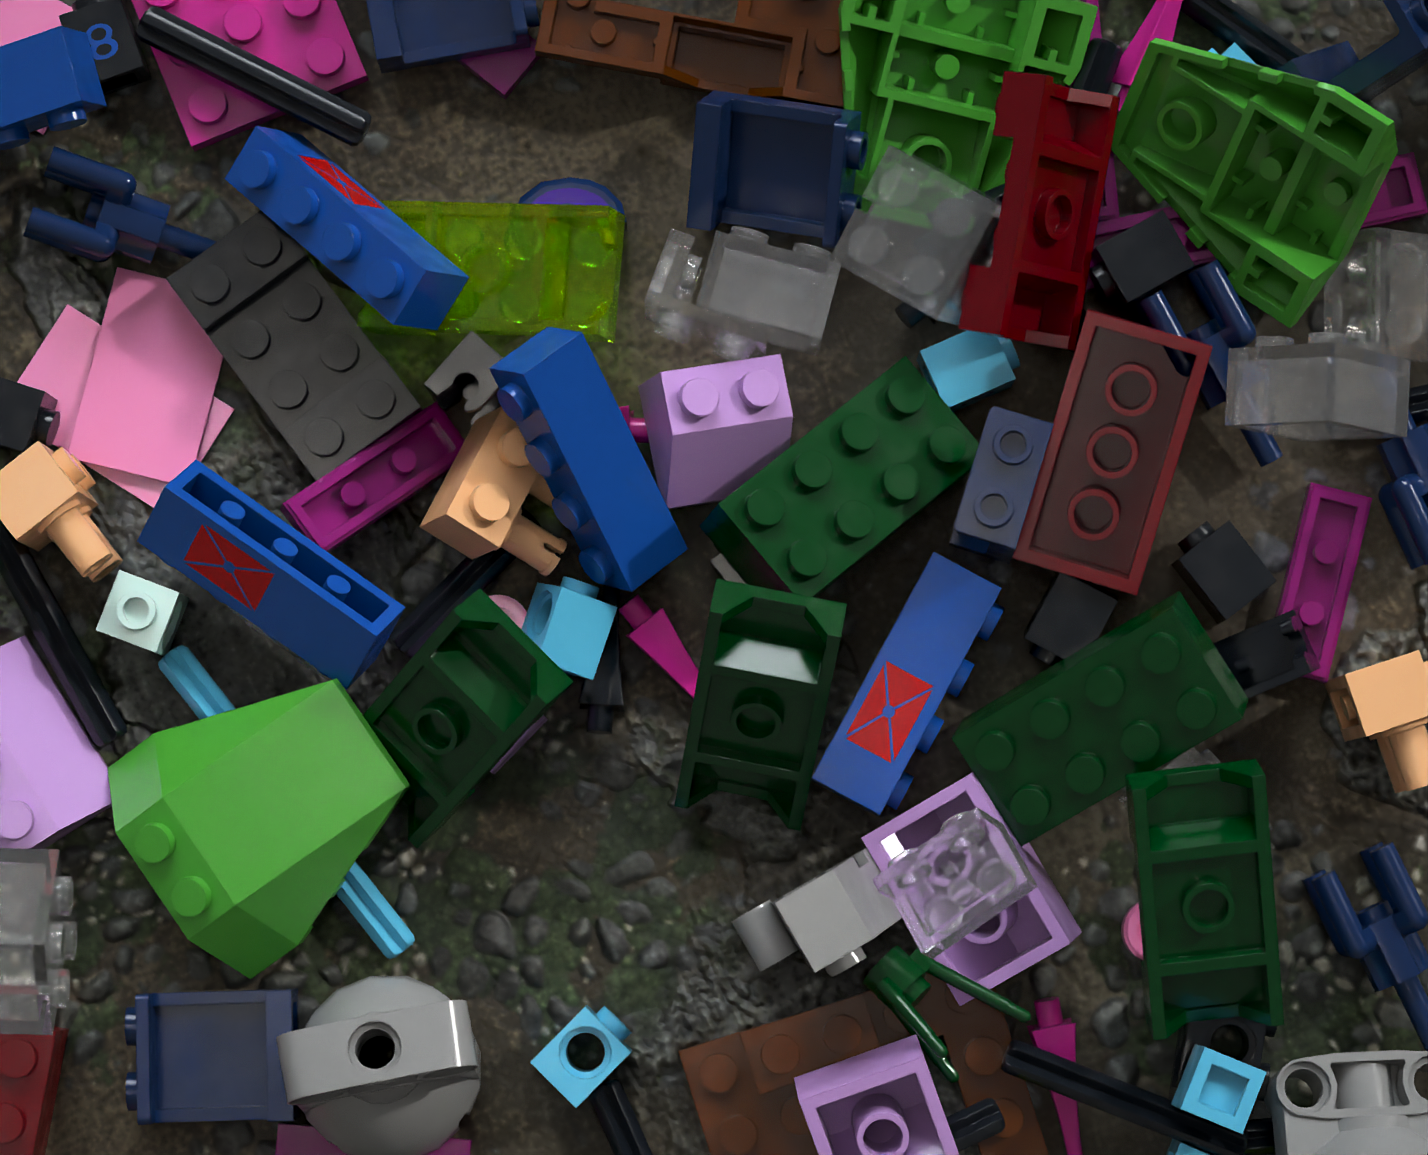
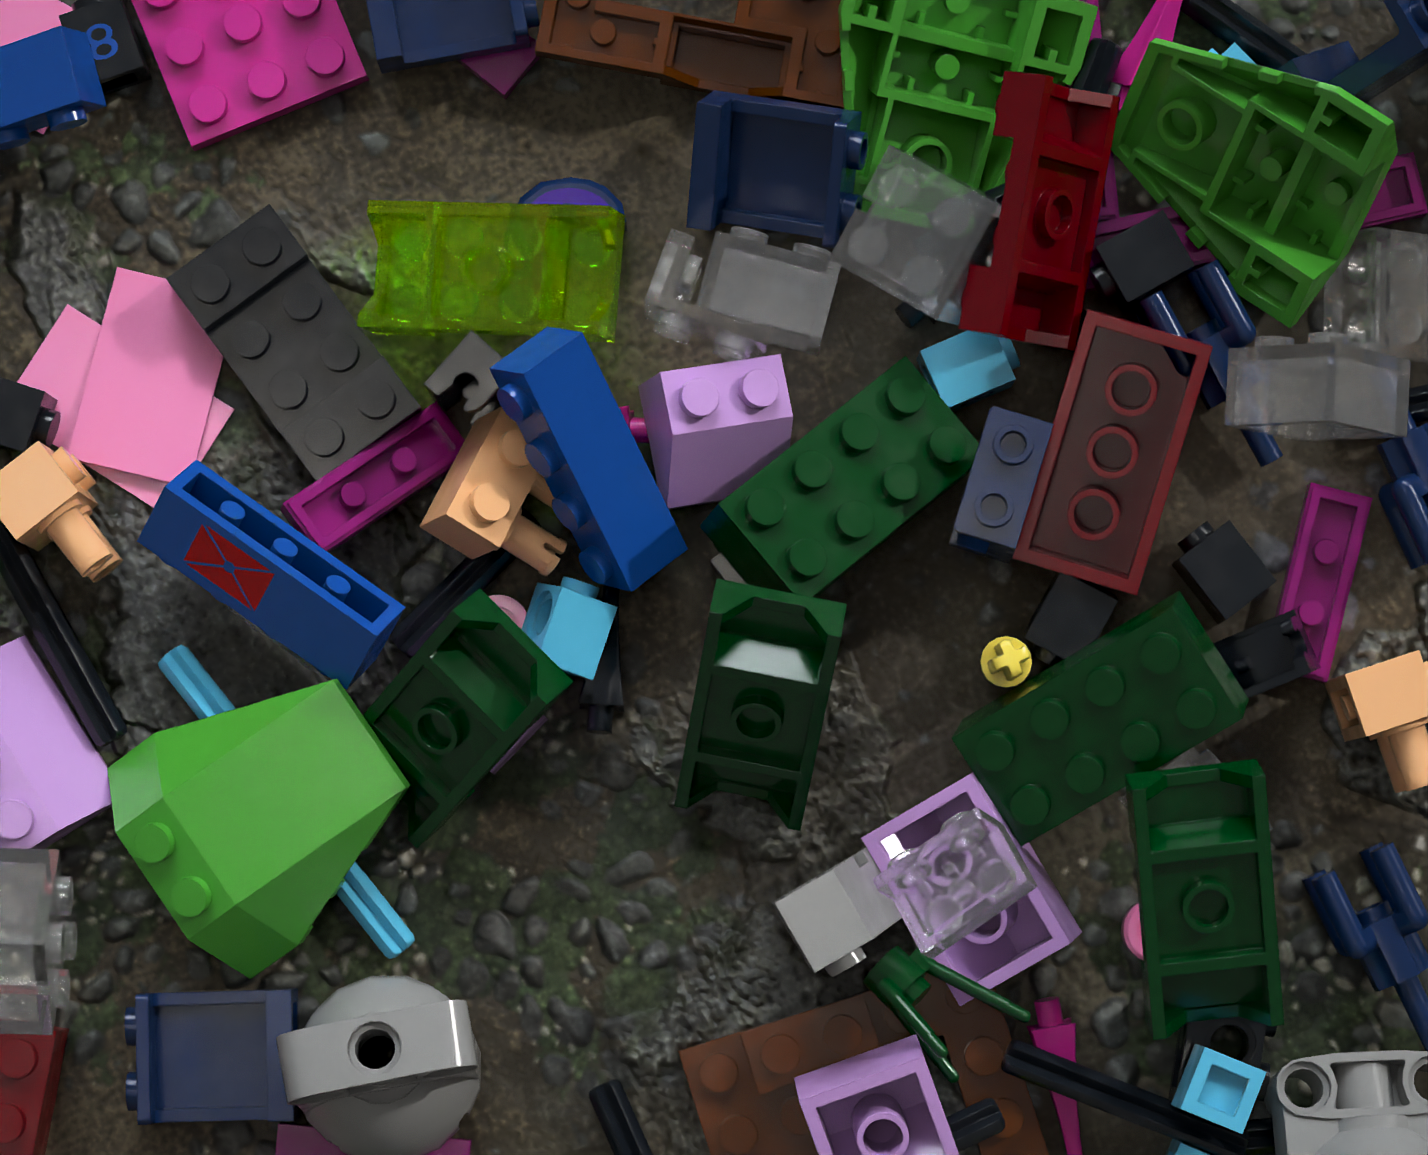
dark blue plant [23,146,217,264] -> none
light aqua brick [96,570,190,656] -> none
black axle [136,6,372,146] -> none
blue brick [225,126,470,330] -> none
medium azure brick [530,1005,632,1108] -> none
dark pink piece [618,594,699,700] -> none
light grey hinge [731,899,799,972] -> none
blue brick [811,552,1005,816] -> none
none -> light yellow axle [980,636,1032,688]

